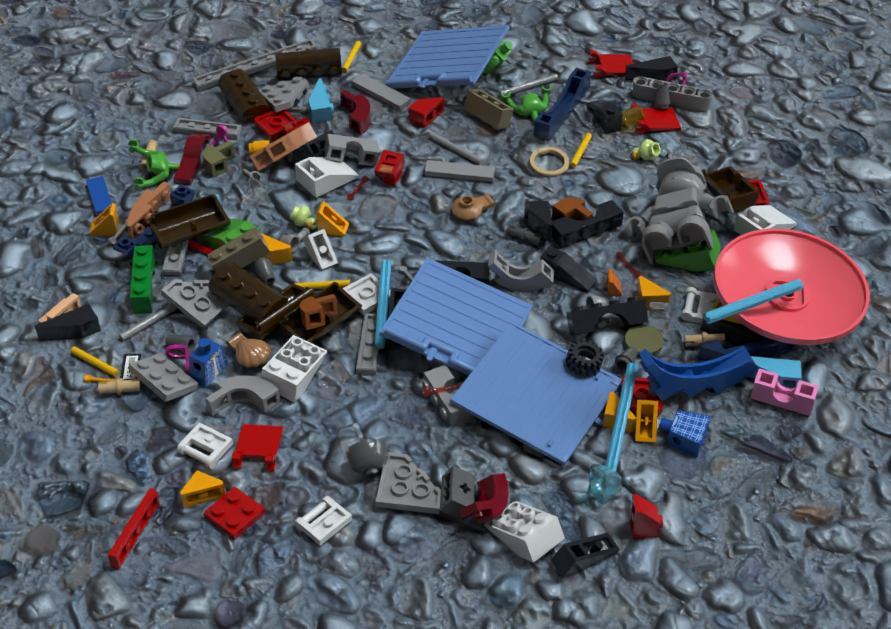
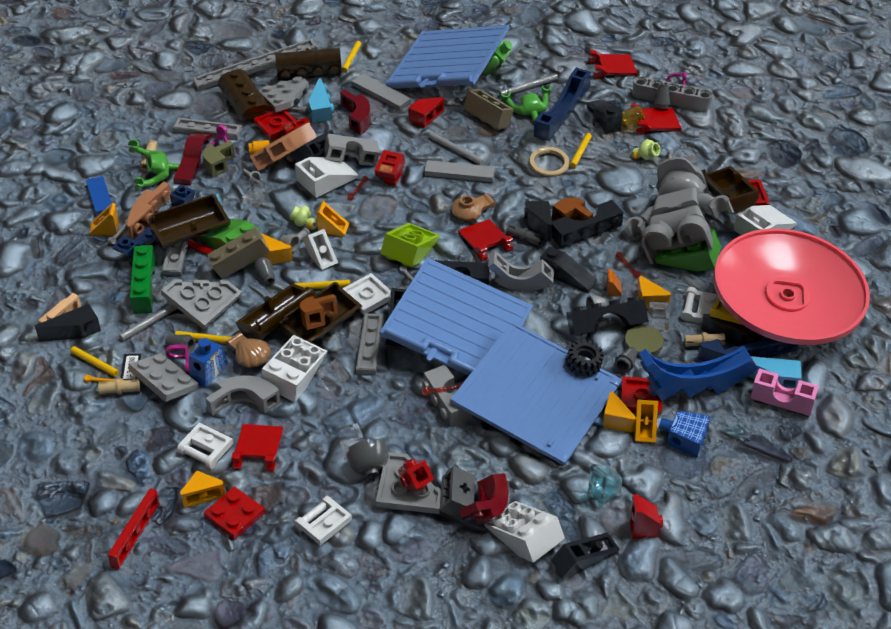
dark brown container [208,262,288,323] -> none
medium azure axle [375,259,391,349] -> none
medium azure axle [604,363,638,478] -> none
black slope [625,56,678,81] -> none
medium azure axle [703,279,804,324] -> none
none -> yellow bar [175,331,232,344]
none -> lime slope [380,223,440,267]
none -> red brick [397,458,434,491]
none -> red flag [458,219,514,261]

